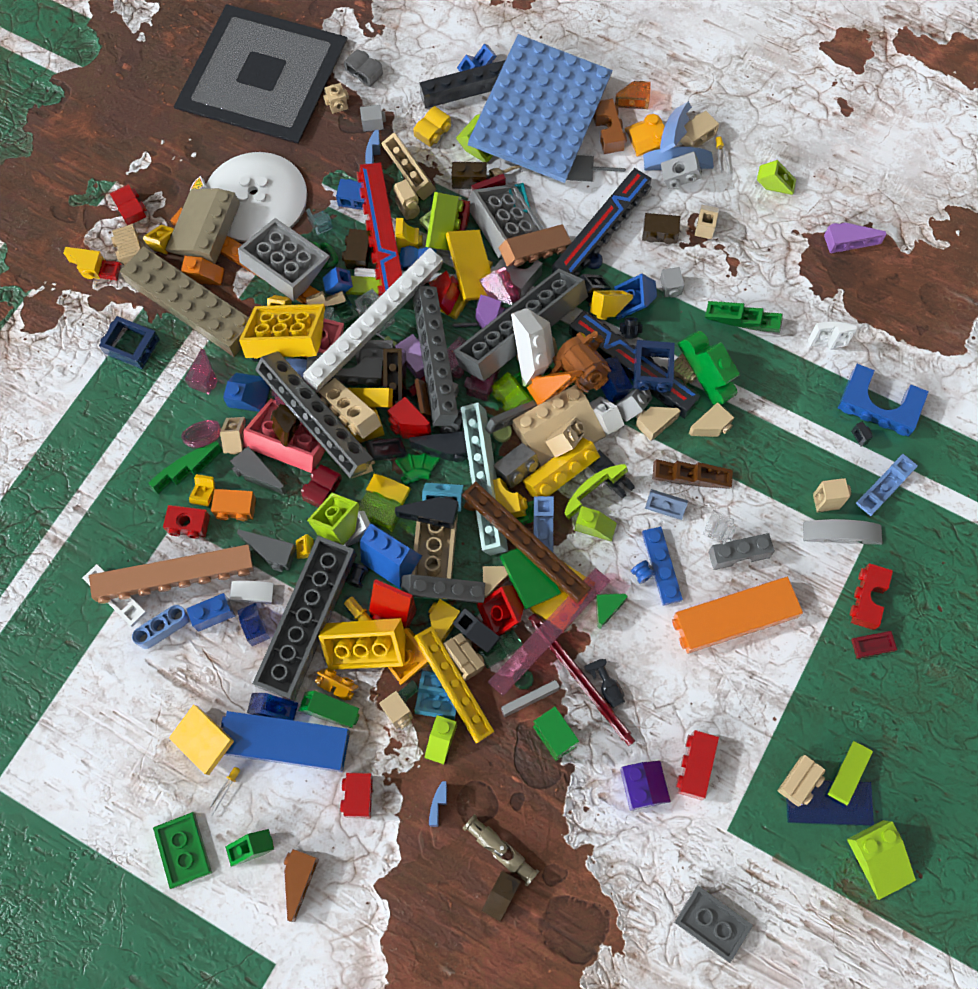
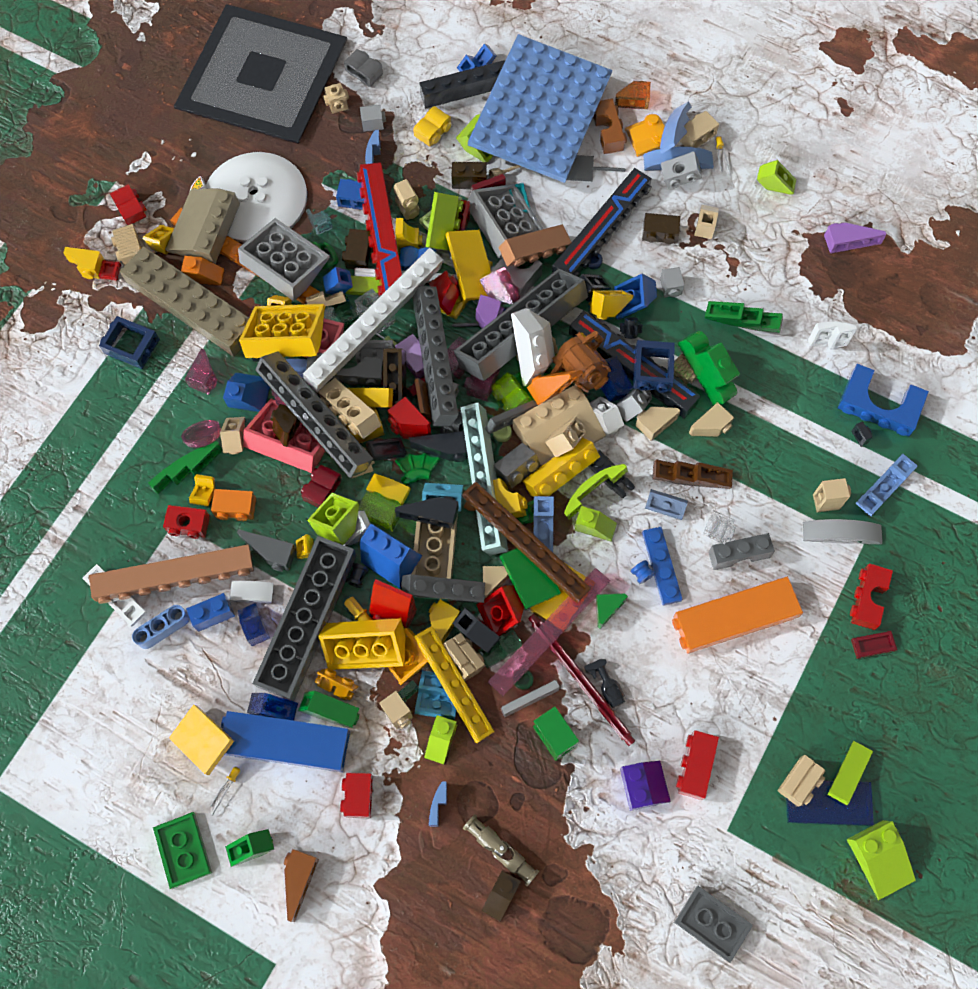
dark grey slope [230,447,287,495] -> none
tan brick [381,132,437,201] -> none

